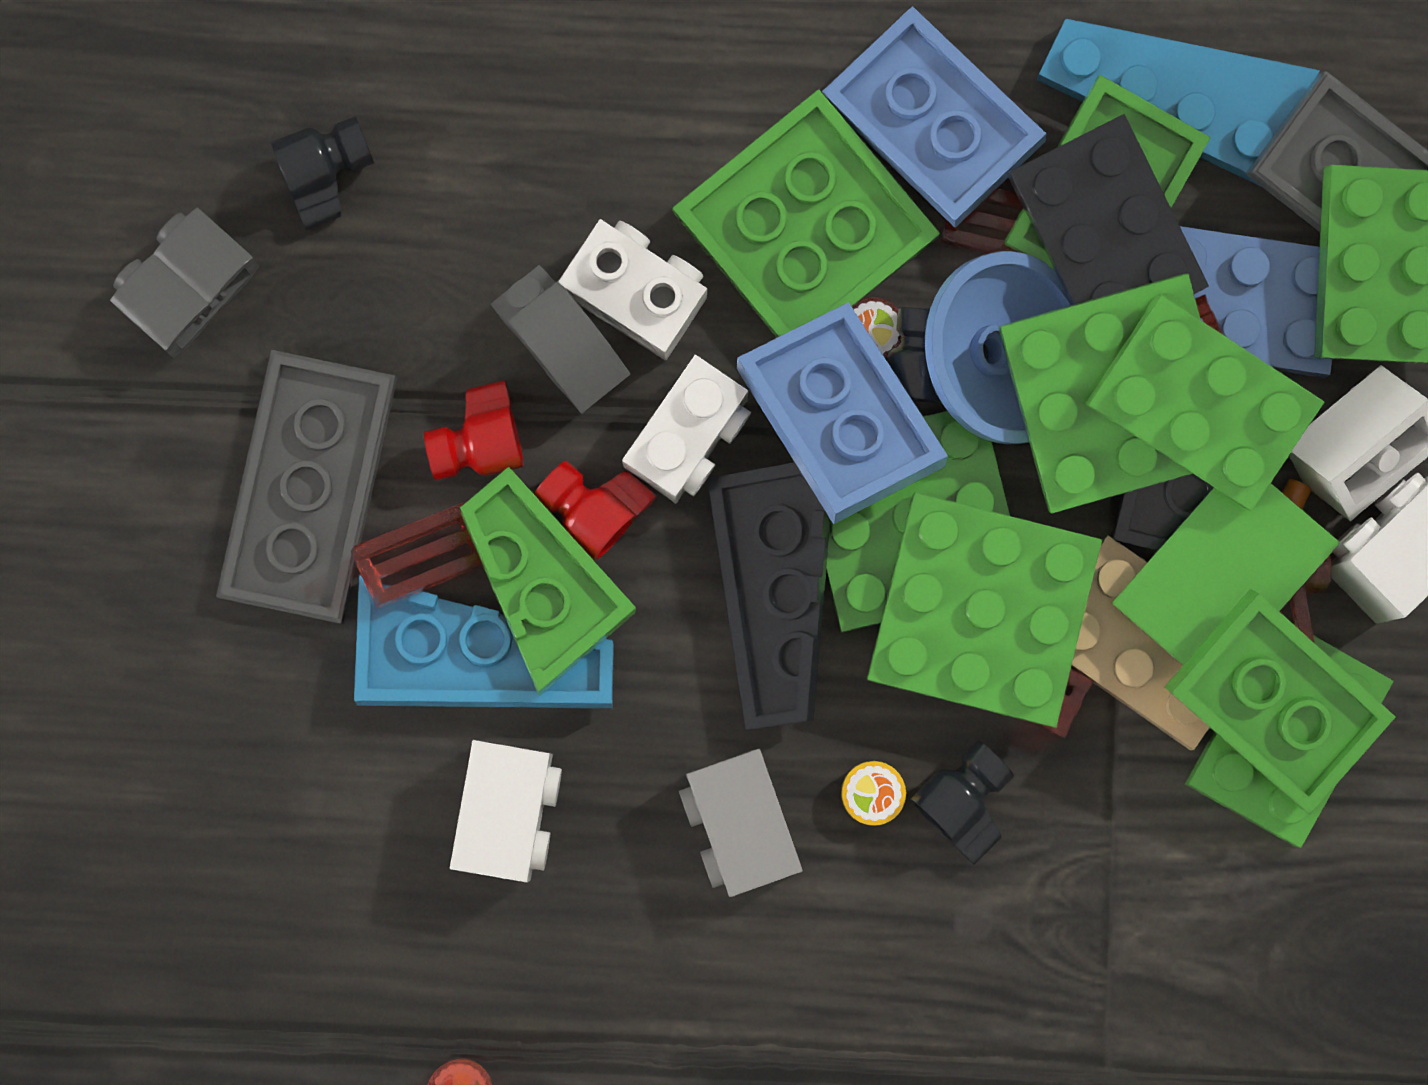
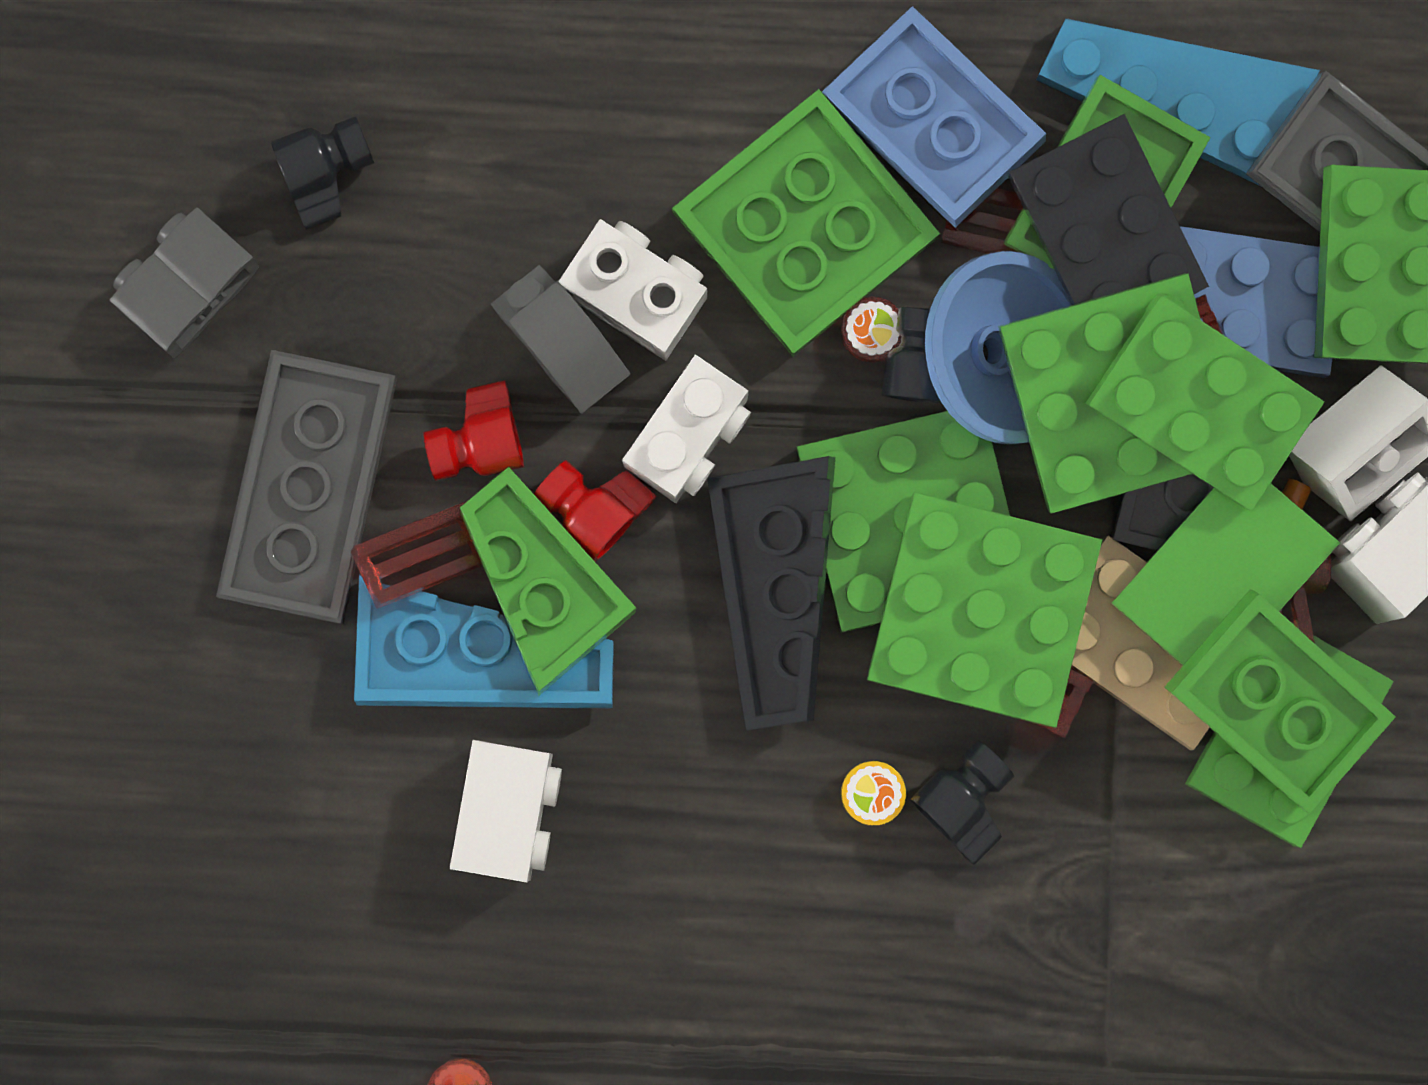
light grey brick [679,748,803,897] -> none
medium blue plate [736,302,948,524] -> none

